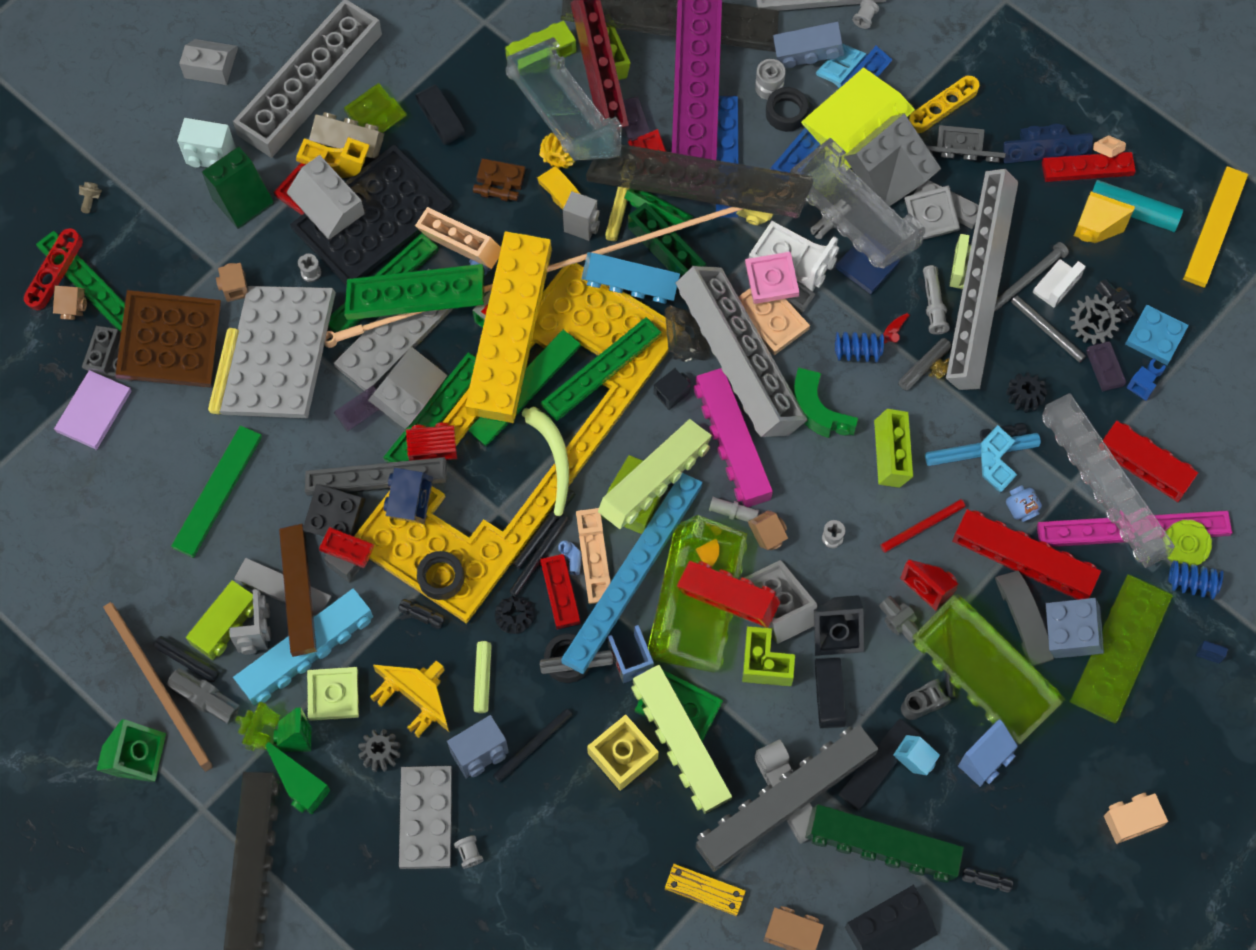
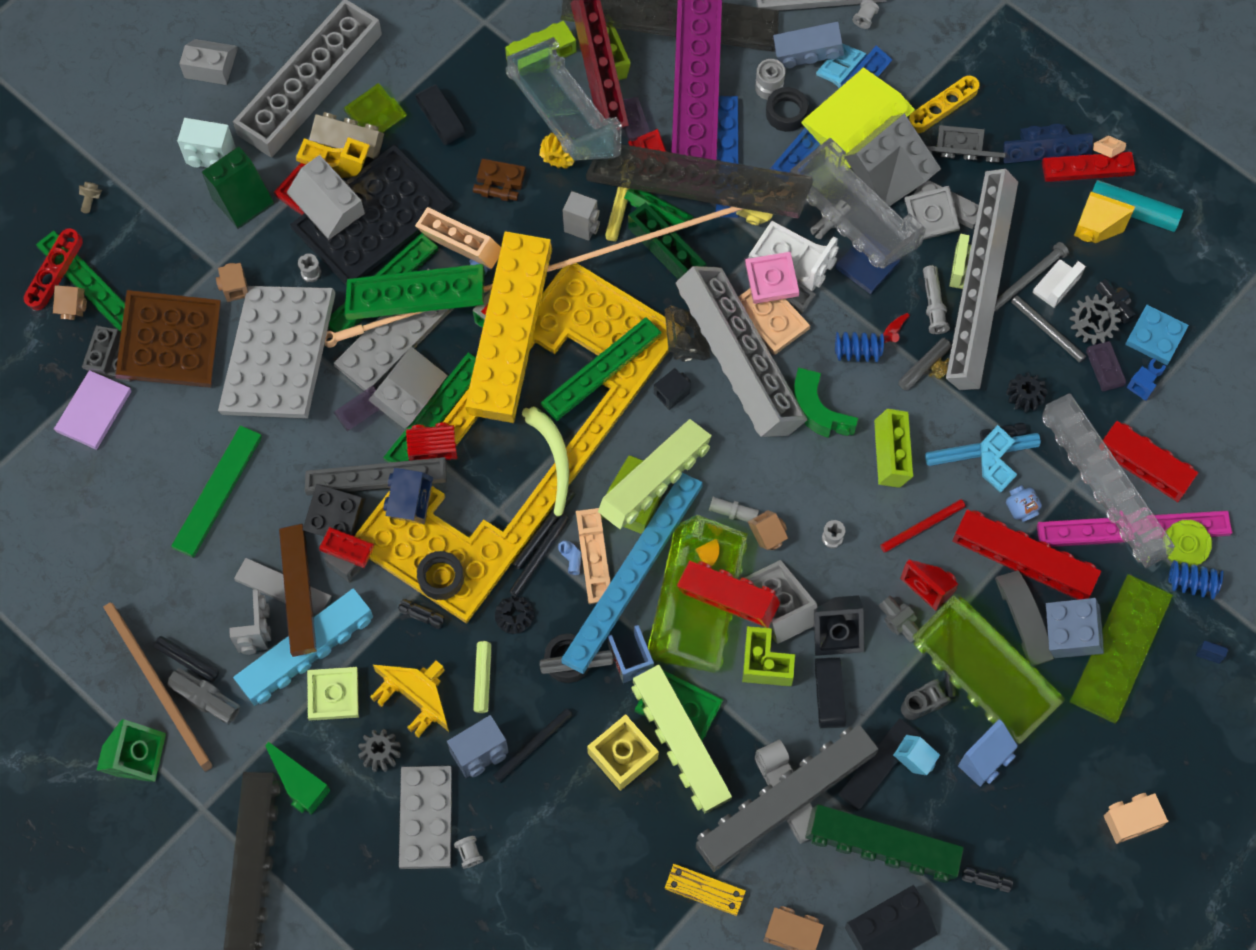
lime brick [186,580,254,660] -> none
light yellow axle [208,328,239,415] -> none
clear neon green hips [235,702,280,751] -> none
green slope [273,708,312,752] -> none
green tile [468,329,581,447] -> none
yellow slope [537,166,580,209] -> none
red plate [540,554,580,629] -> none
dark azure brick [581,252,680,304] -> none
dark pink brick [693,368,773,507] -> none
yellow tile [1183,166,1248,288] -> none

